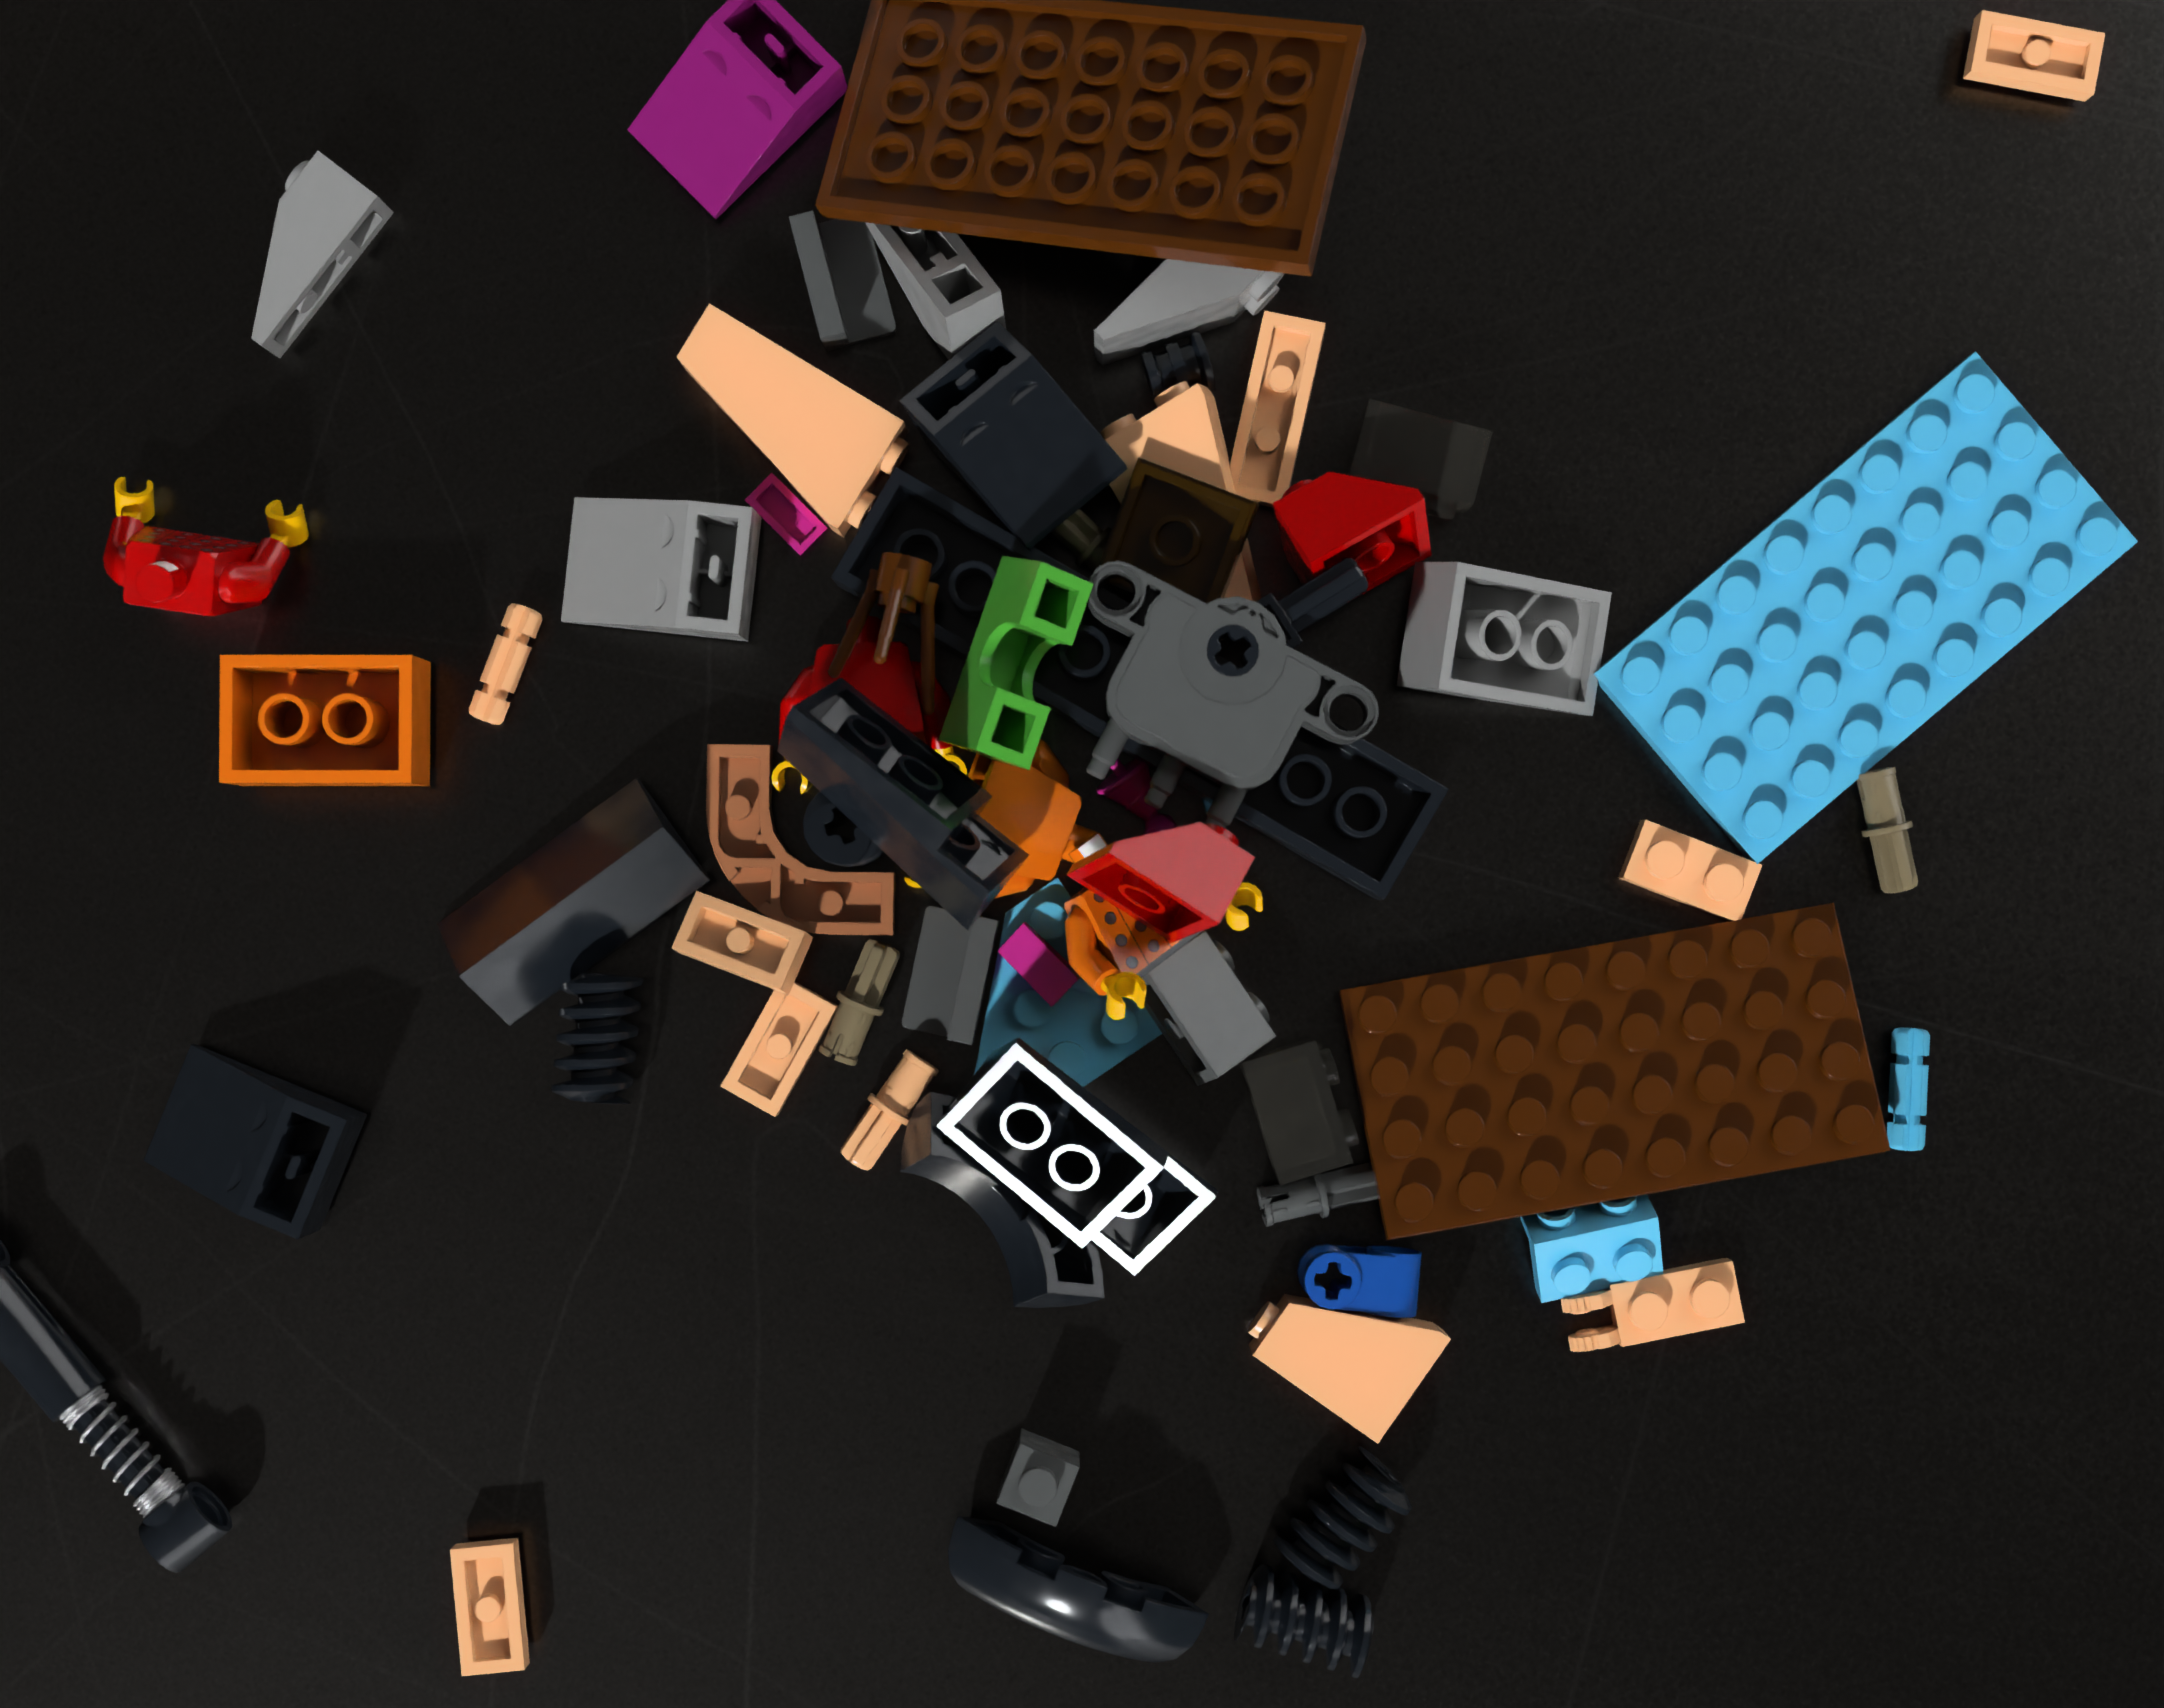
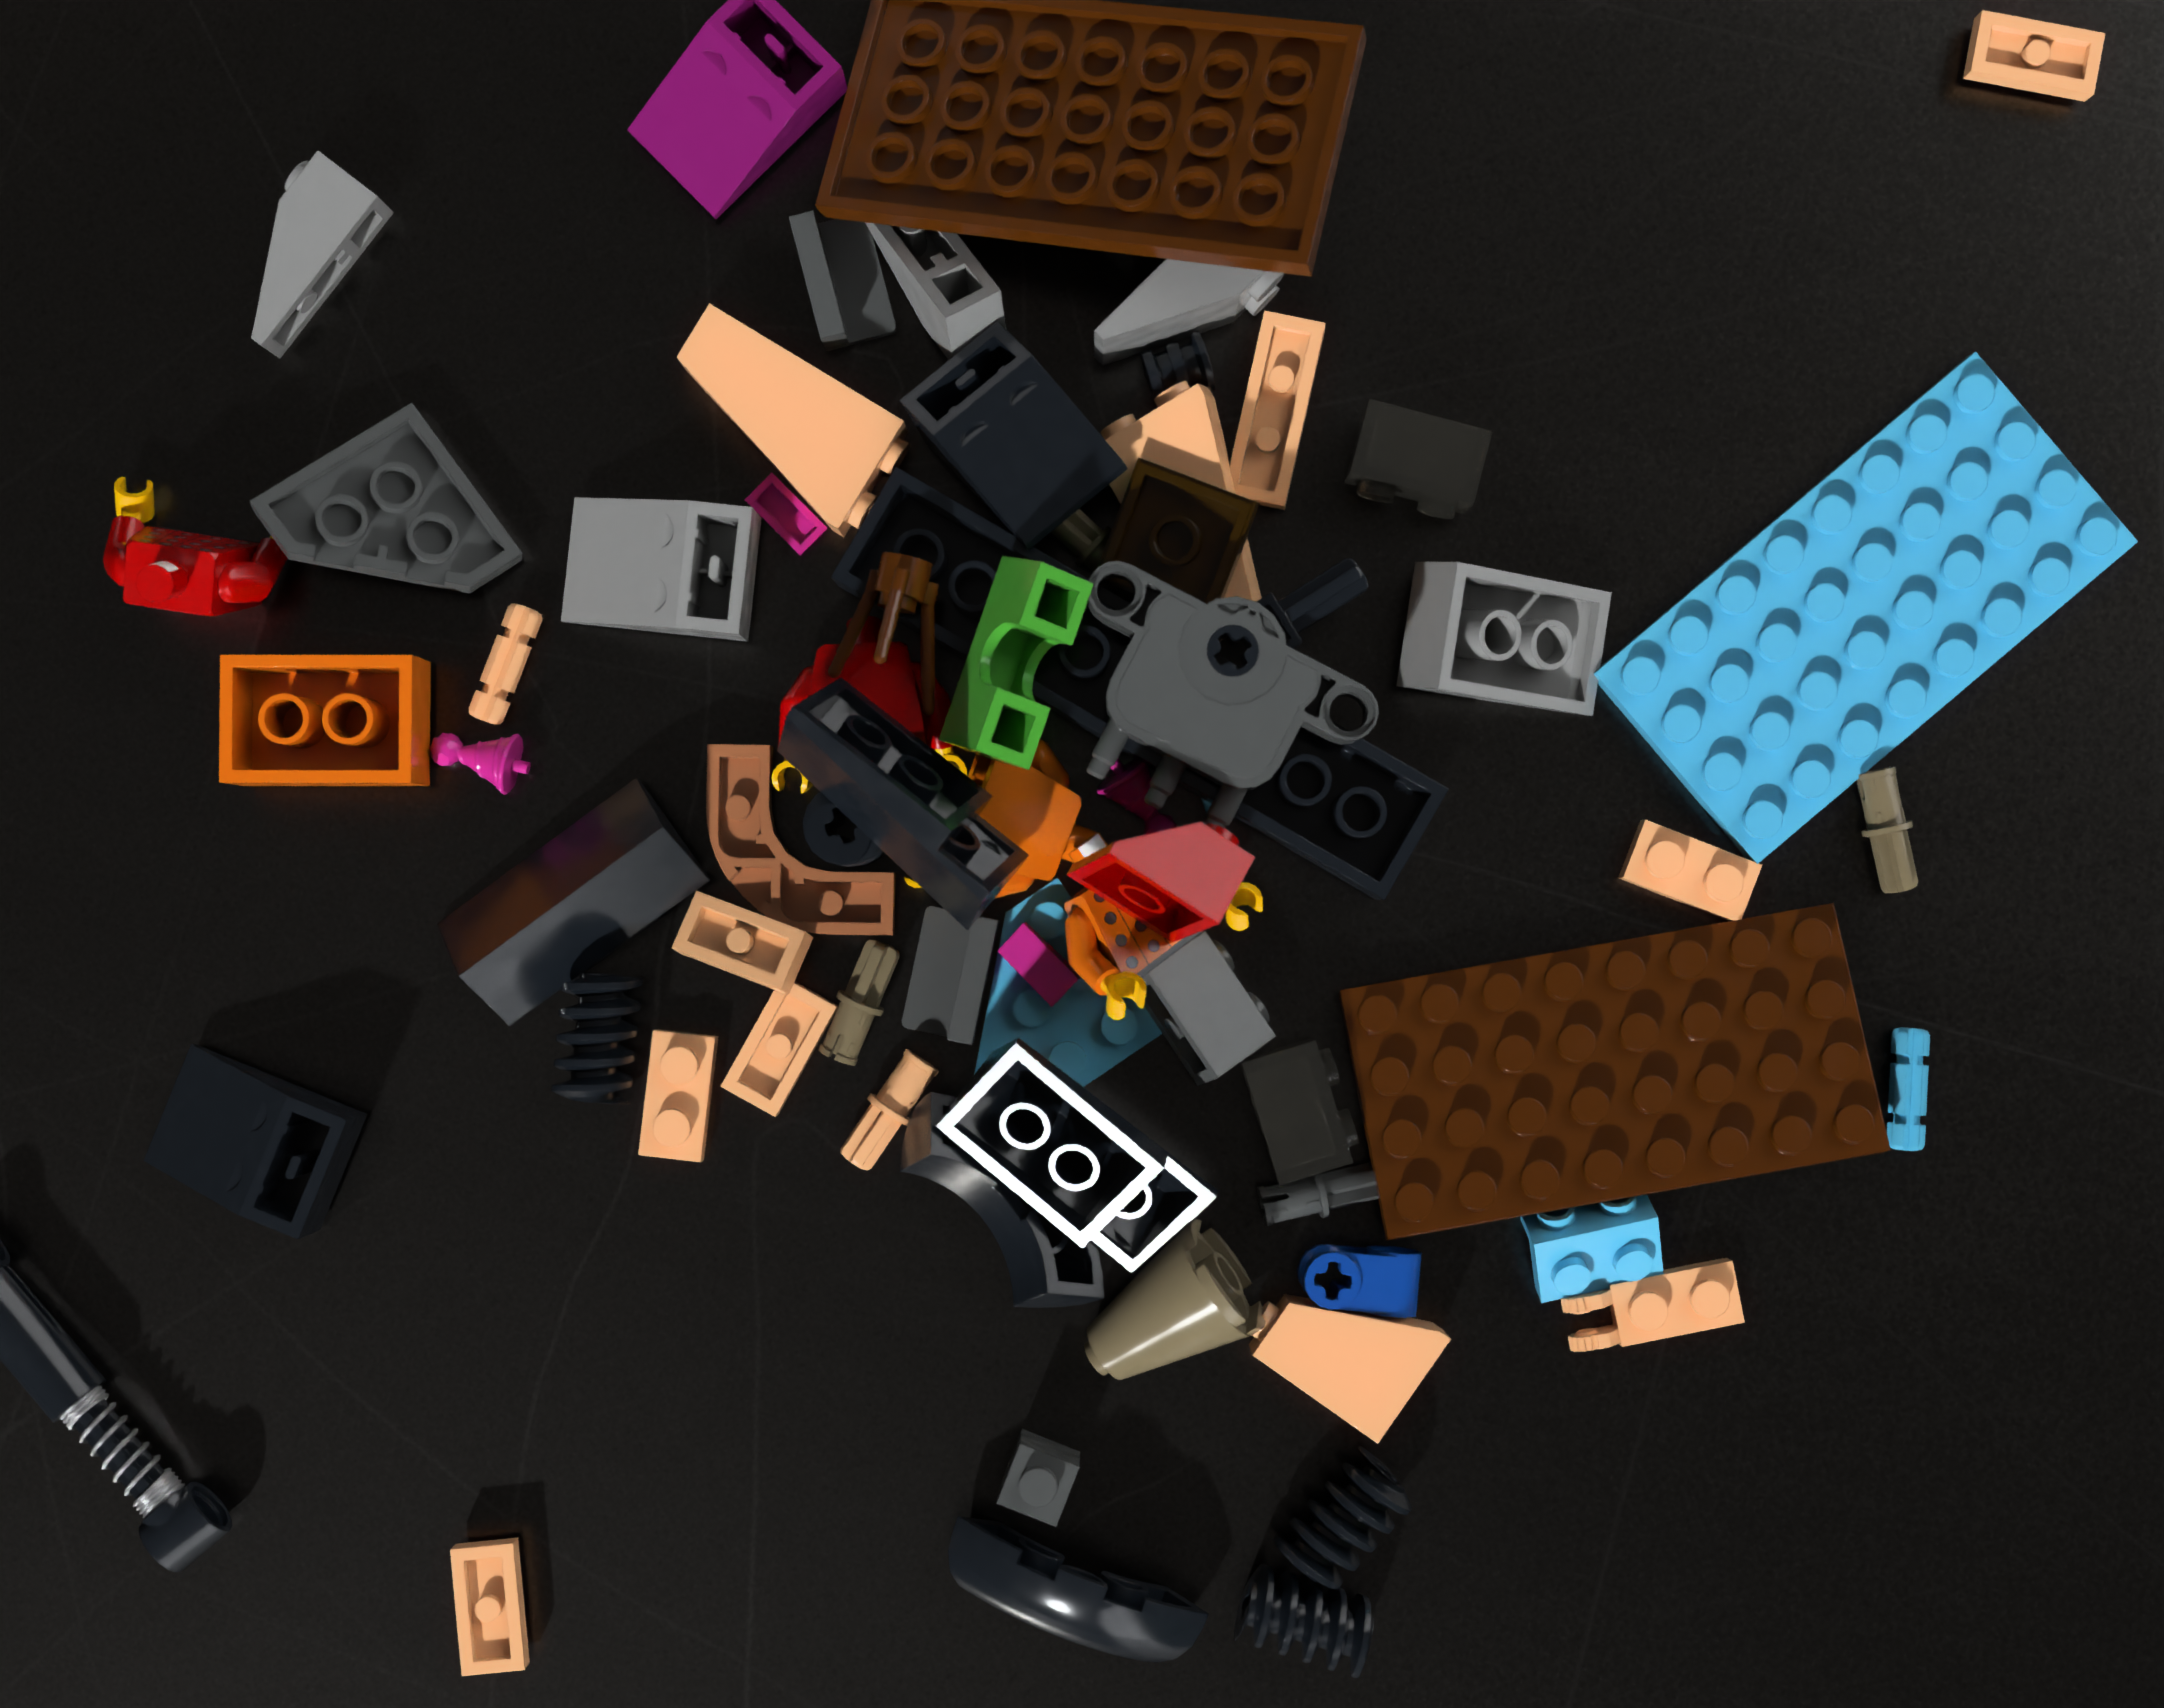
red slope [1273,471,1432,602] -> none
none -> dark grey plate [250,403,523,594]
none -> dark pink piece [430,733,531,795]
none -> light nougat plate [638,1029,719,1162]
none -> dark tan cone [1084,1219,1265,1380]

